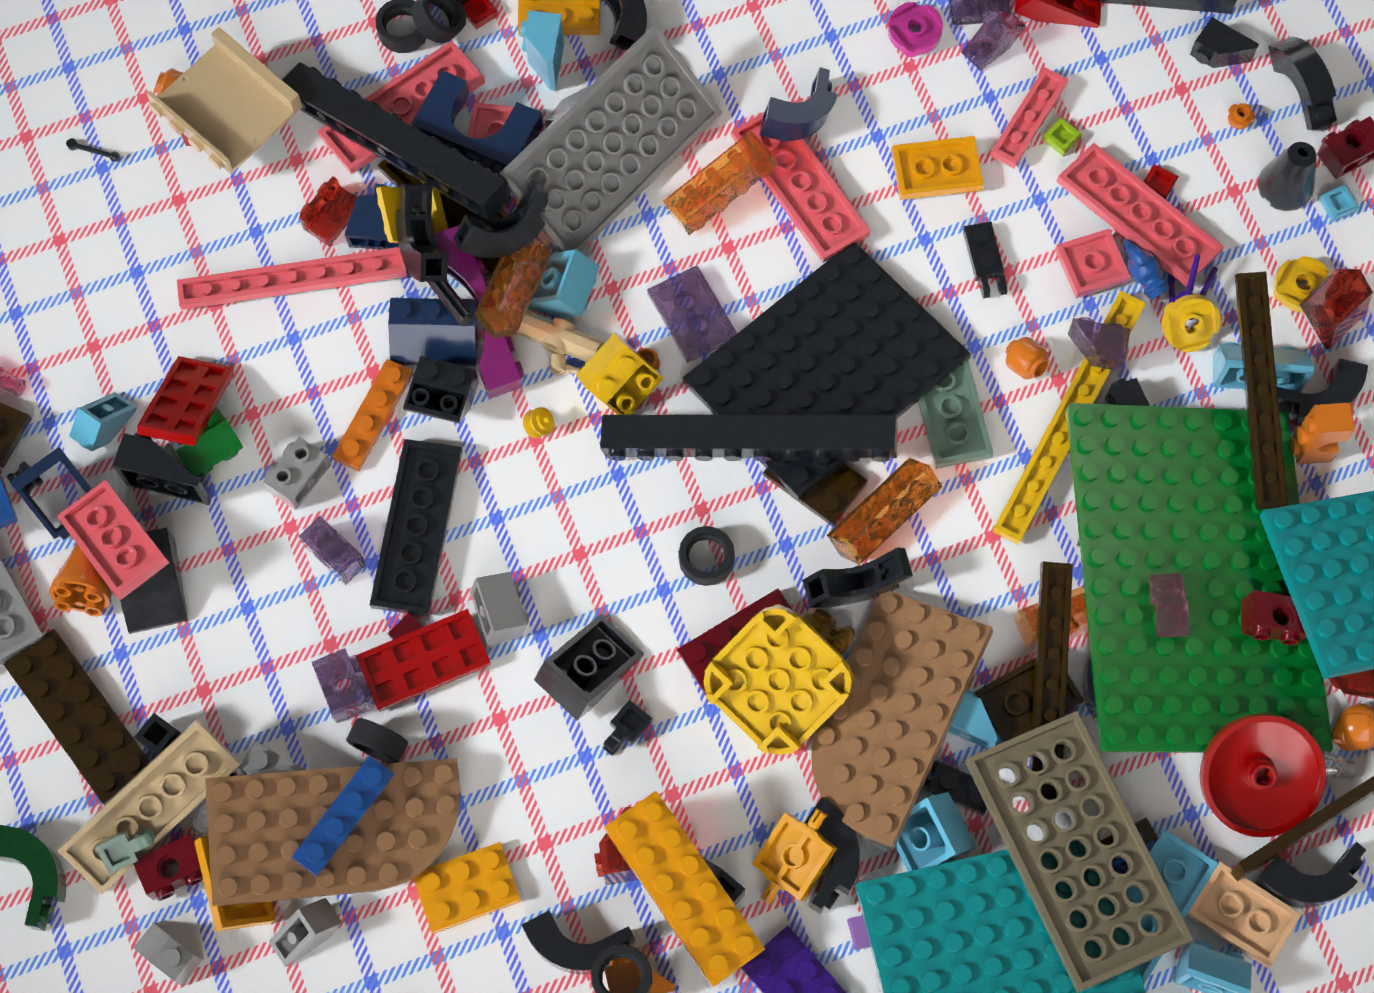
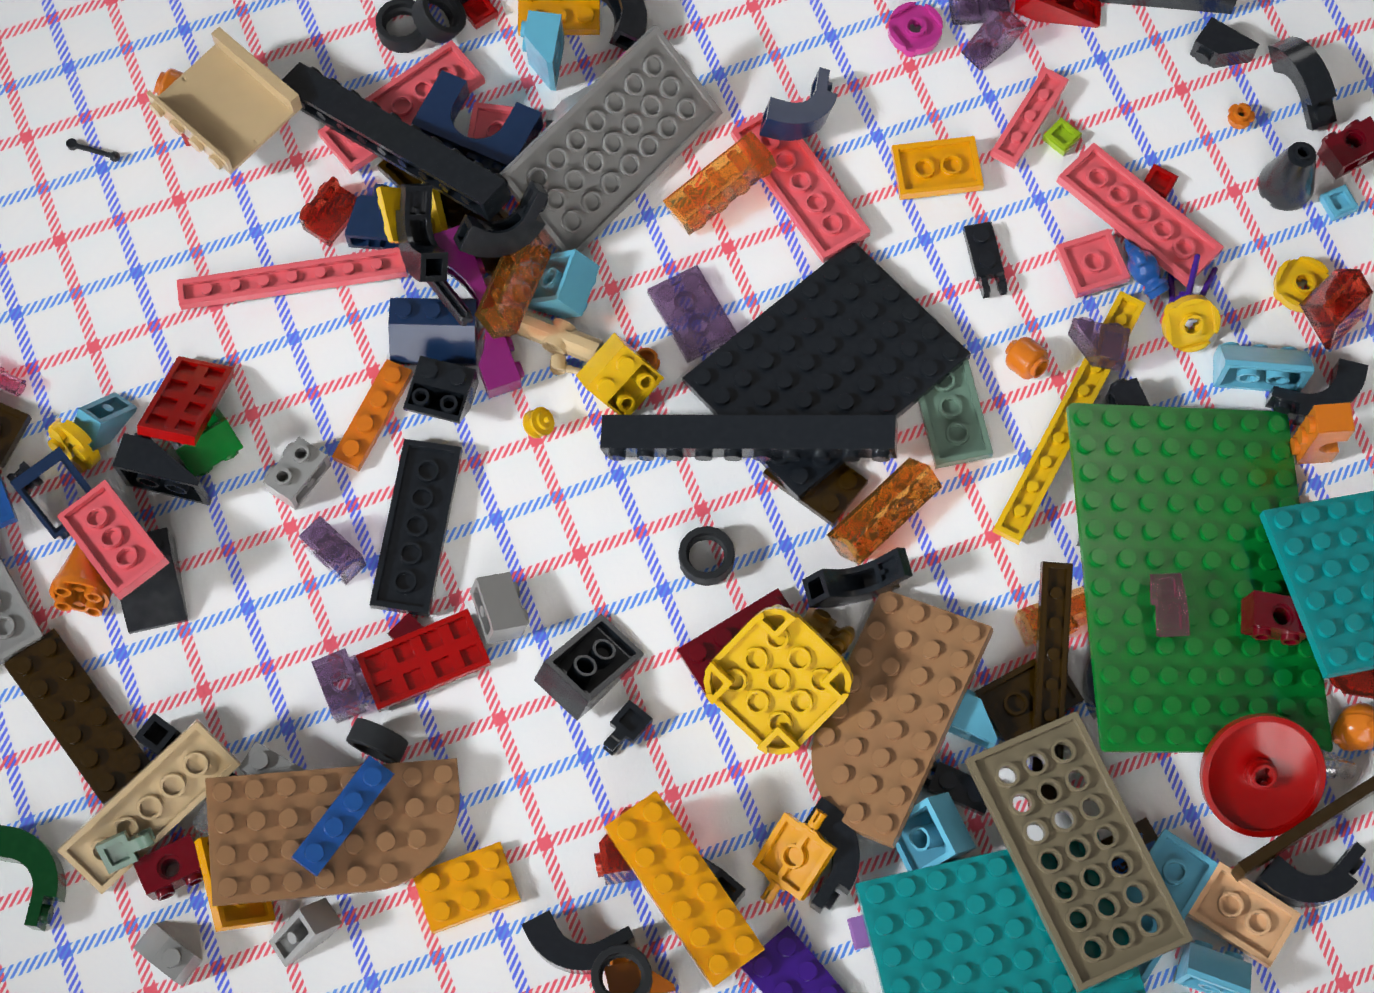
dark brown tile [1235,271,1288,510] -> none
none -> yellow plate [47,418,101,473]

